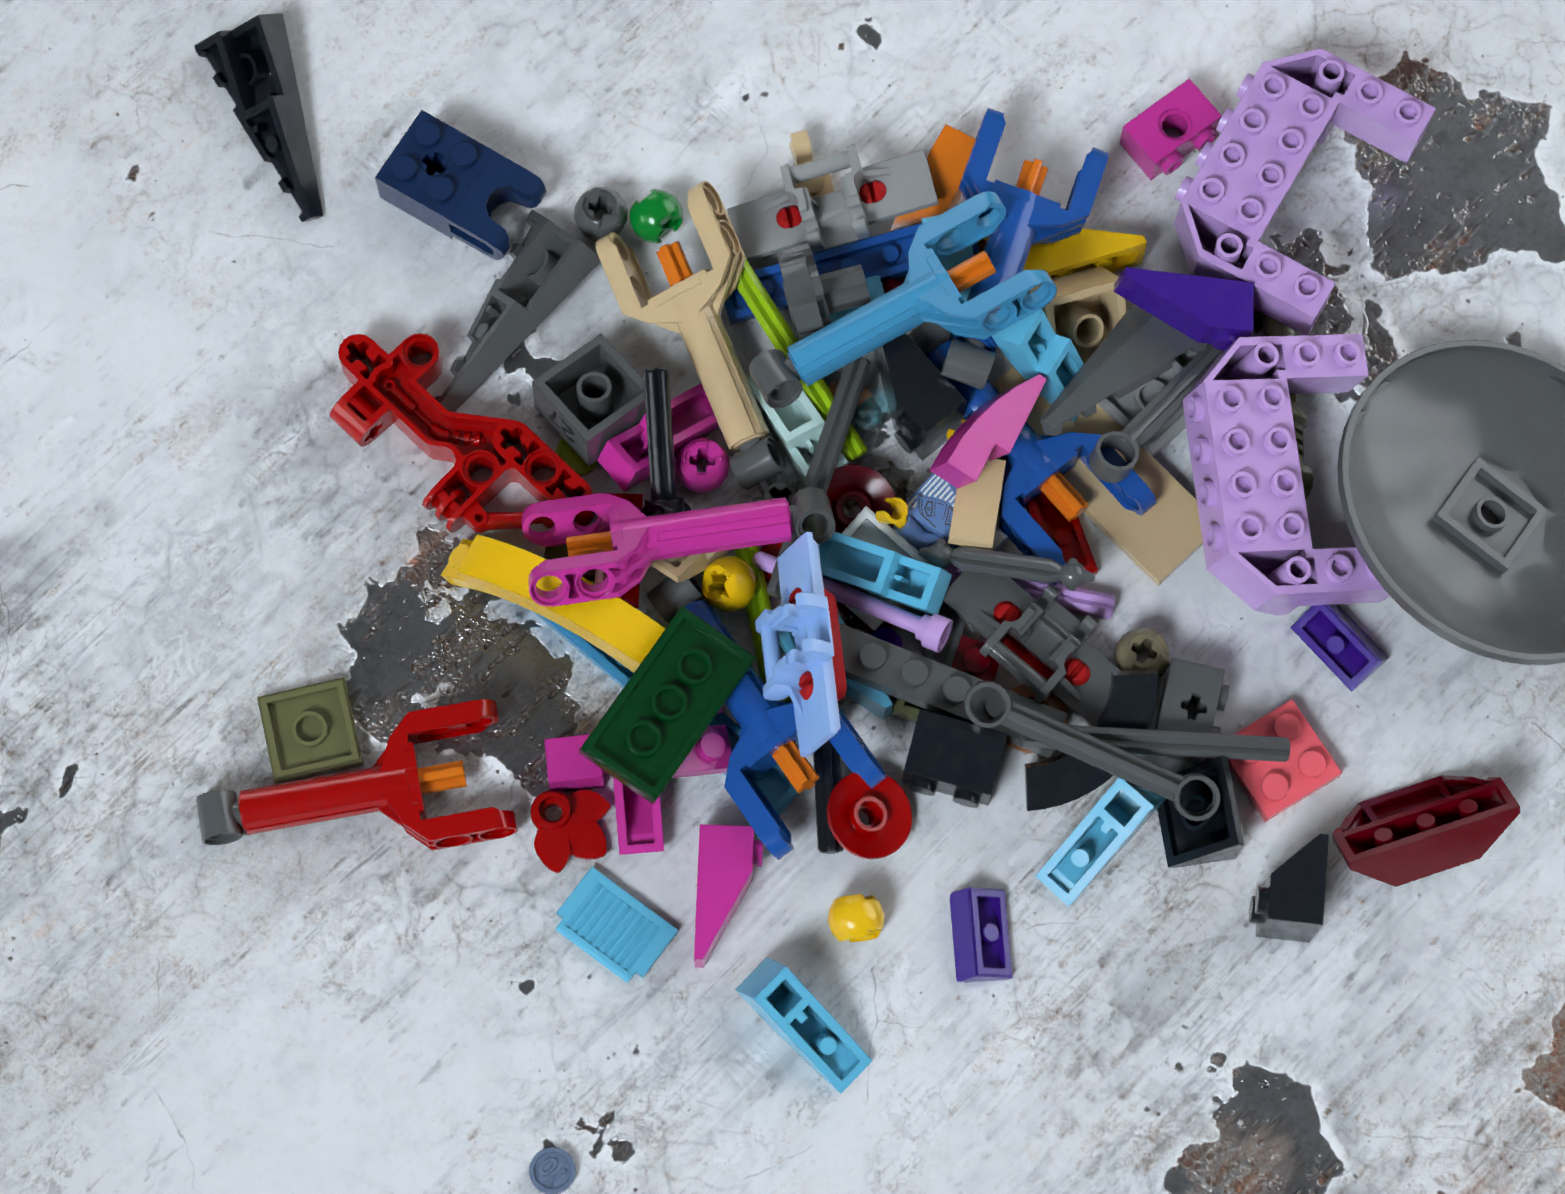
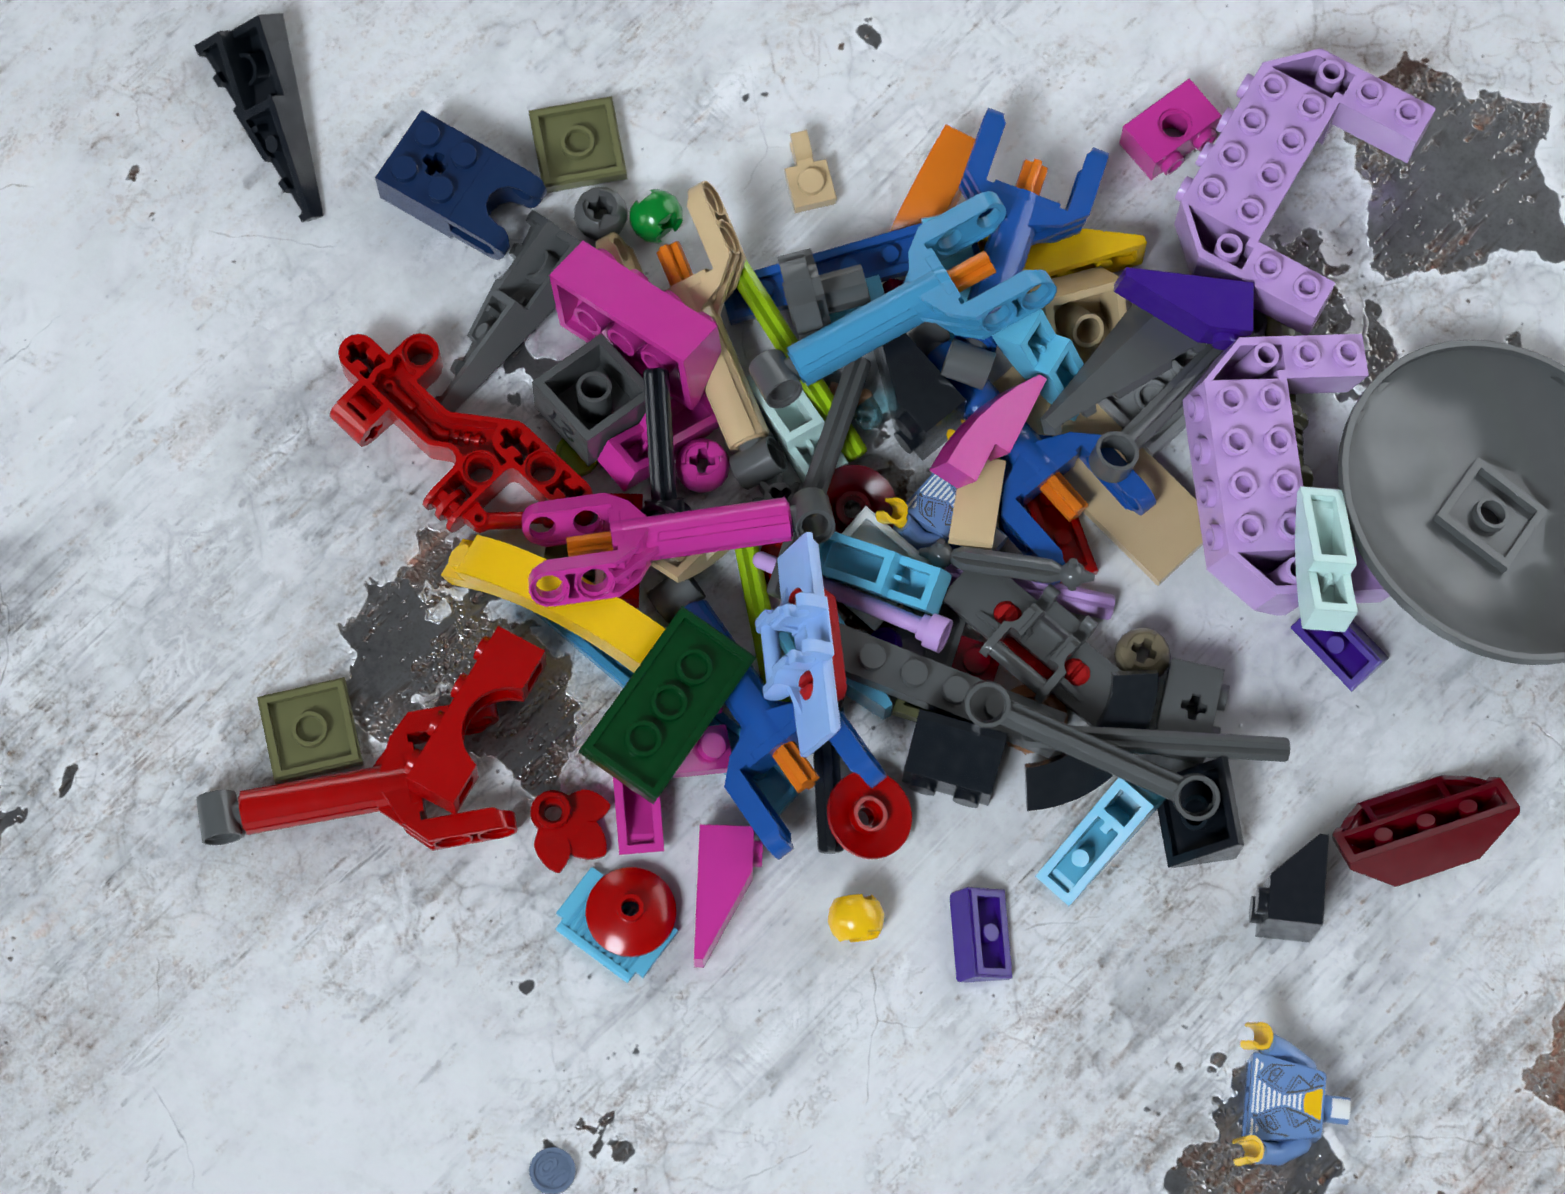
dark pink brick [544,734,607,792] -> none
yellow piece [702,556,756,612] -> none
light grey piece [727,144,939,261] -> none
medium azure slope [735,957,873,1093] -> none
coral plate [1228,699,1342,822] -> none
none -> red arch [404,626,547,815]
none -> olive tile [528,96,627,193]
none -> dark pink slope [549,241,721,410]
none -> red dish [586,867,676,957]
none -> medium blue torso [1232,1022,1351,1166]
none -> light aqua slope [1295,486,1358,632]

